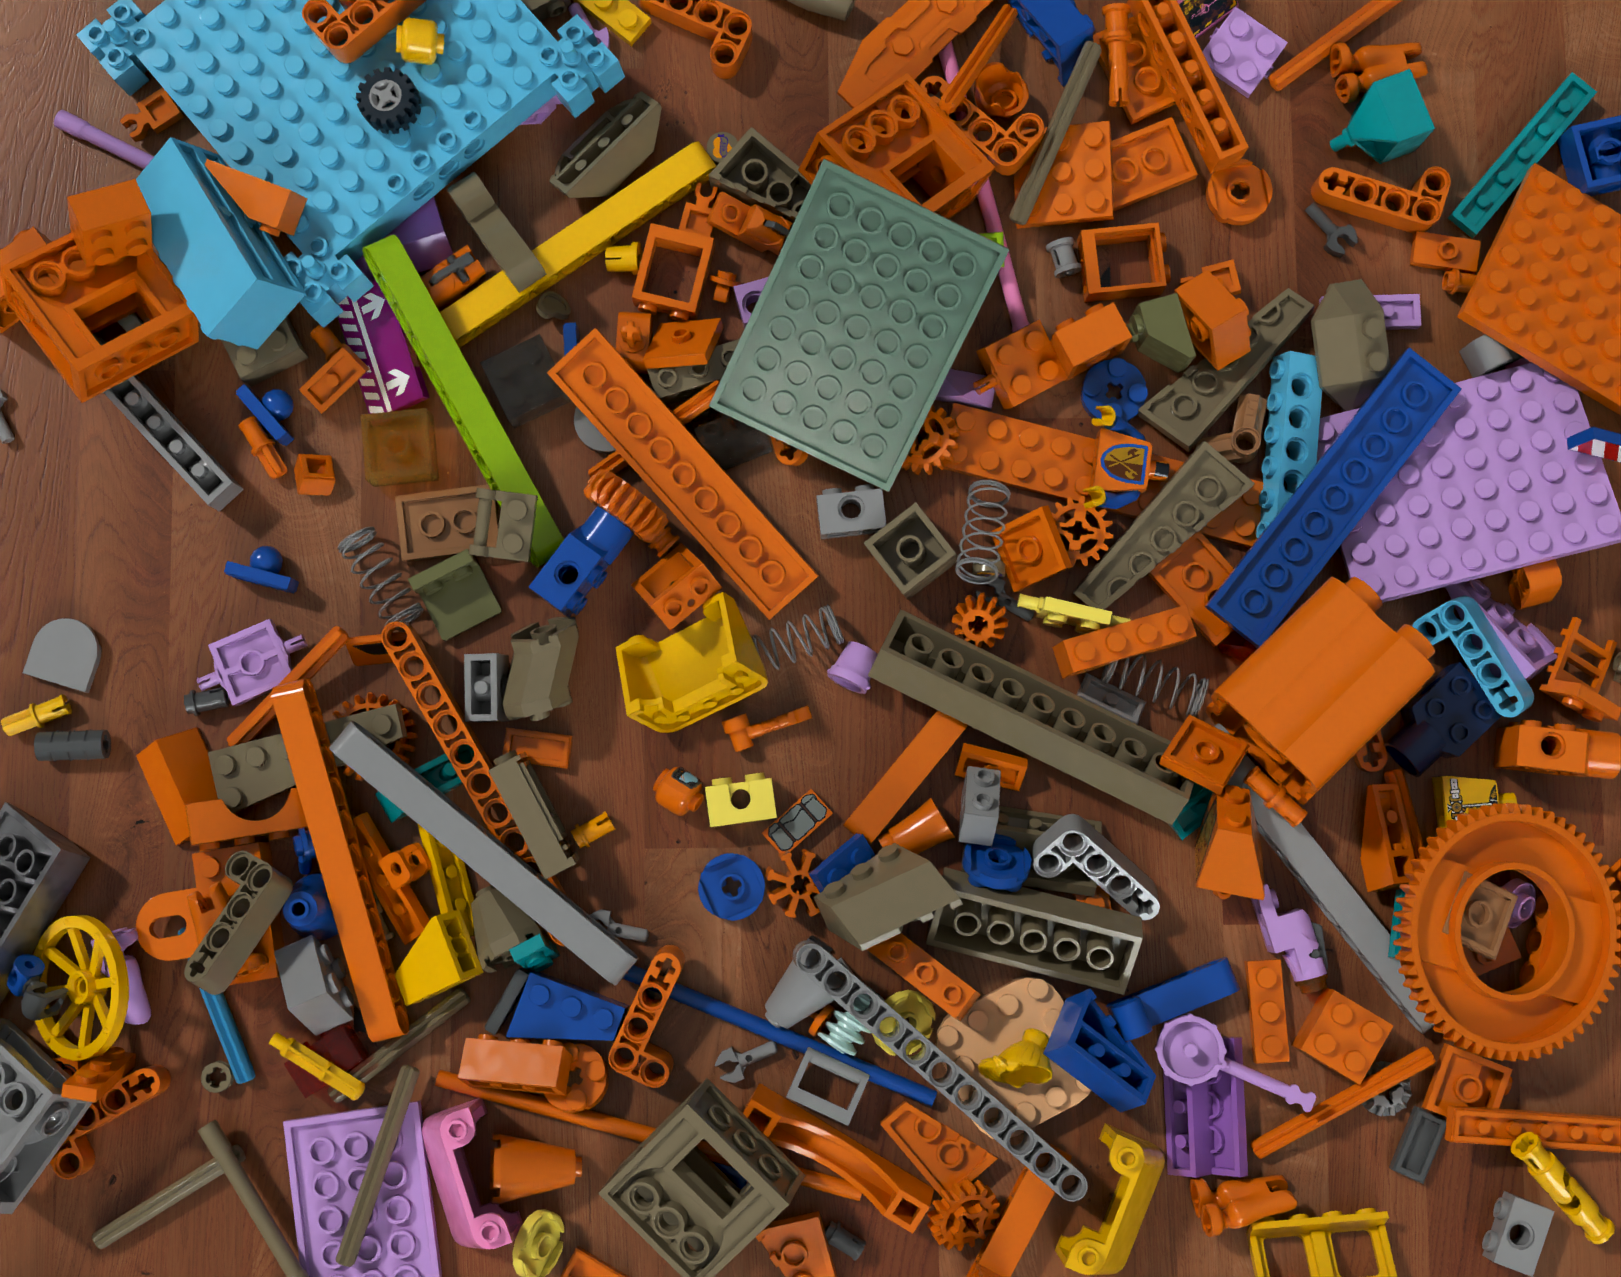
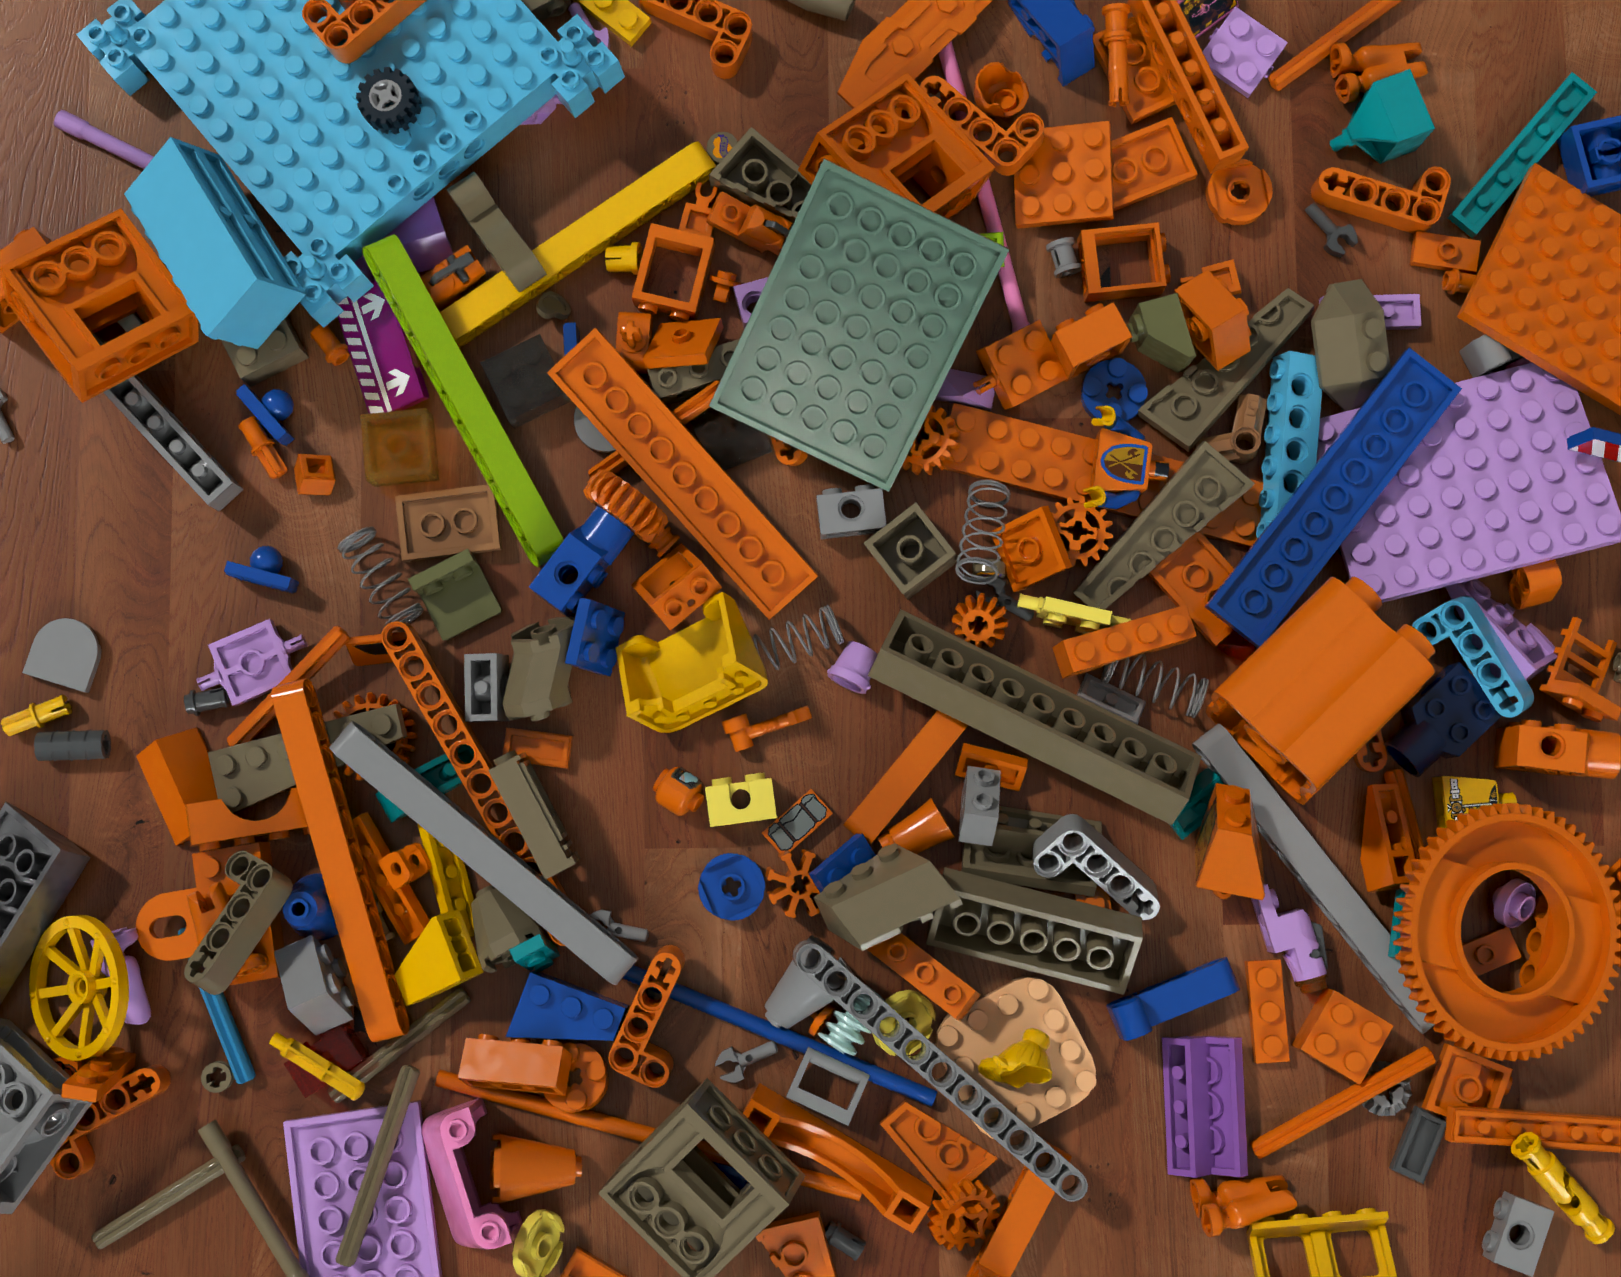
leg [7,954,68,1020] -> none
orange brick [67,179,153,267] -> none
orange plate [120,87,184,142] -> none
orange slope [205,159,308,237] -> none
blue plate [293,828,316,875] -> none
orange plate [299,345,369,414] -> none
yellow head [396,17,445,65] -> none
dark tan plate [469,488,538,562] -> none
dark grey tile [484,967,531,1035] -> none
dark tan wedge [549,91,662,198] -> none
light orange pin [570,811,616,849] -> none
orange axle [938,4,1018,114] -> none
blue plate [962,834,1032,892] -> none
dark tan axle [1009,41,1102,225] -> none
blue wedge [1043,988,1156,1113] -> none
yellow windscreen [1055,1123,1165,1275] -> none
lavender piece [1154,1013,1316,1112] -> none
orange plate [1159,714,1250,795] -> none
orange pin [1242,766,1308,827] -> none
medium nougat tile [1442,871,1518,960] -> none
none -> blue plate [565,598,625,677]

